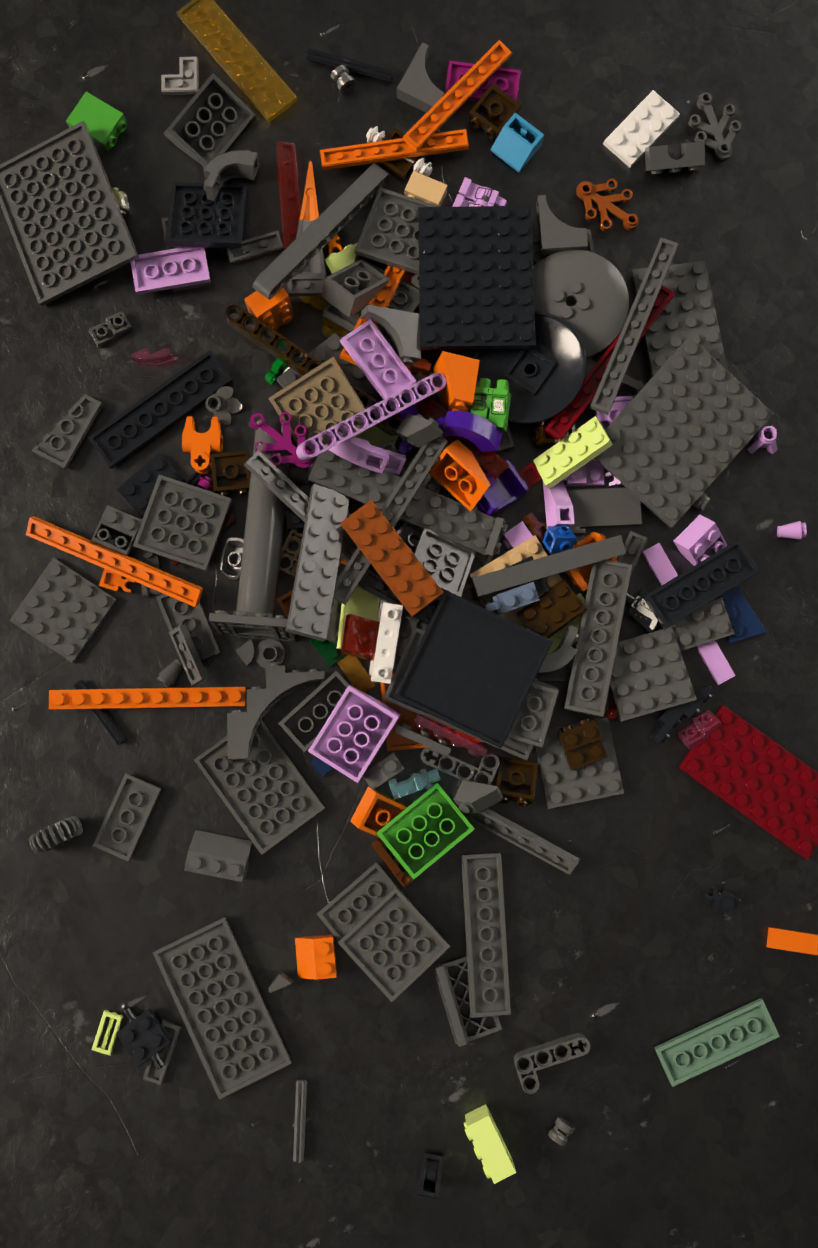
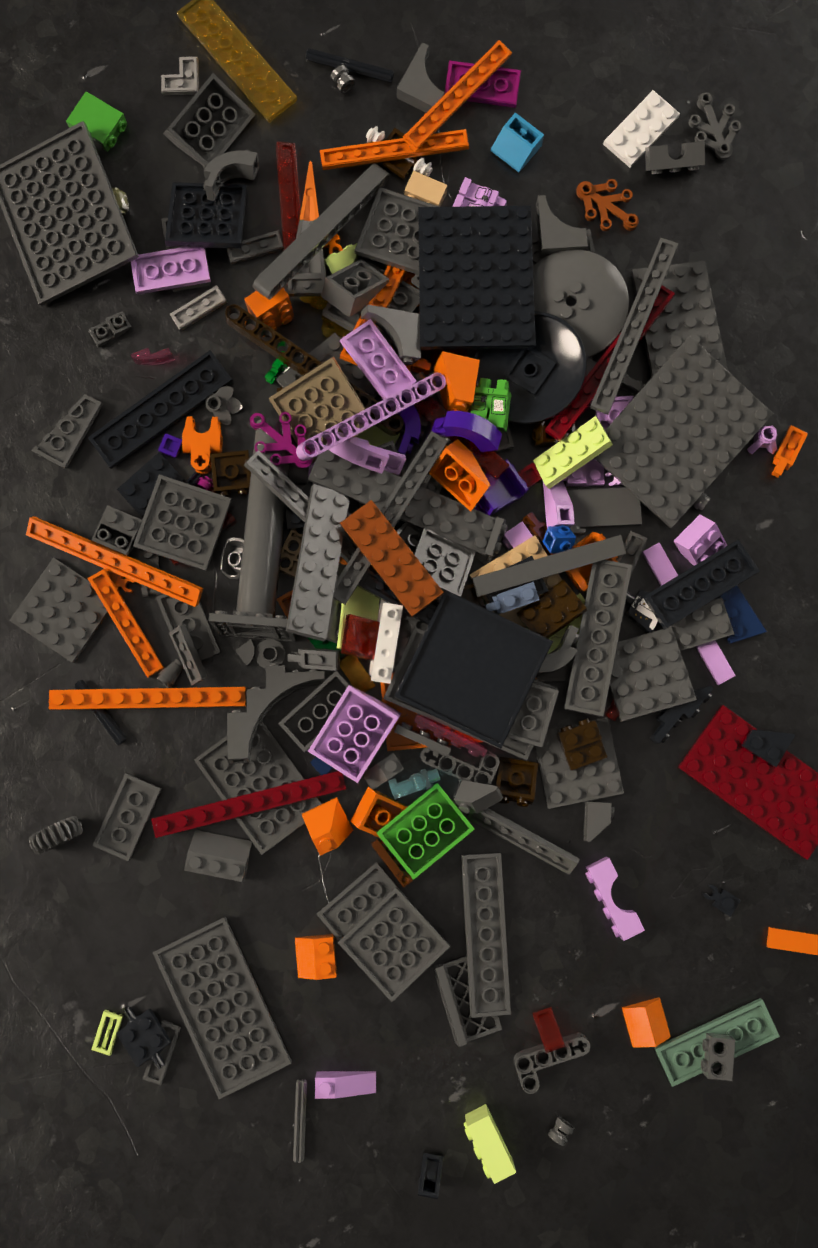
dark grey slope [268,971,293,993] -> none
dark grey slope [396,413,443,447] -> none
dark brown plate [469,84,521,139] -> none
clear pink slope [678,710,721,750] -> none
lavender cone [777,521,807,540] -> none
none -> orange tile [87,569,165,678]
none -> dark red plate [151,771,347,838]
none -> dark purple plate [158,433,182,459]
none -> light grey tile [170,285,228,331]
none -> dark grey hinge [288,648,340,671]
none -> orange slope [302,797,353,856]
none -> lavender slope [315,1071,376,1099]
none -> clear red tile [532,1007,565,1053]
none -> dark grey slope [584,801,614,842]
none -> lavender arch [585,857,645,941]
none -> orange slope [622,997,671,1047]
none -> dark grey brick [701,1033,735,1081]
none -> black wing [741,730,795,767]
none -> orange hinge [771,425,808,478]

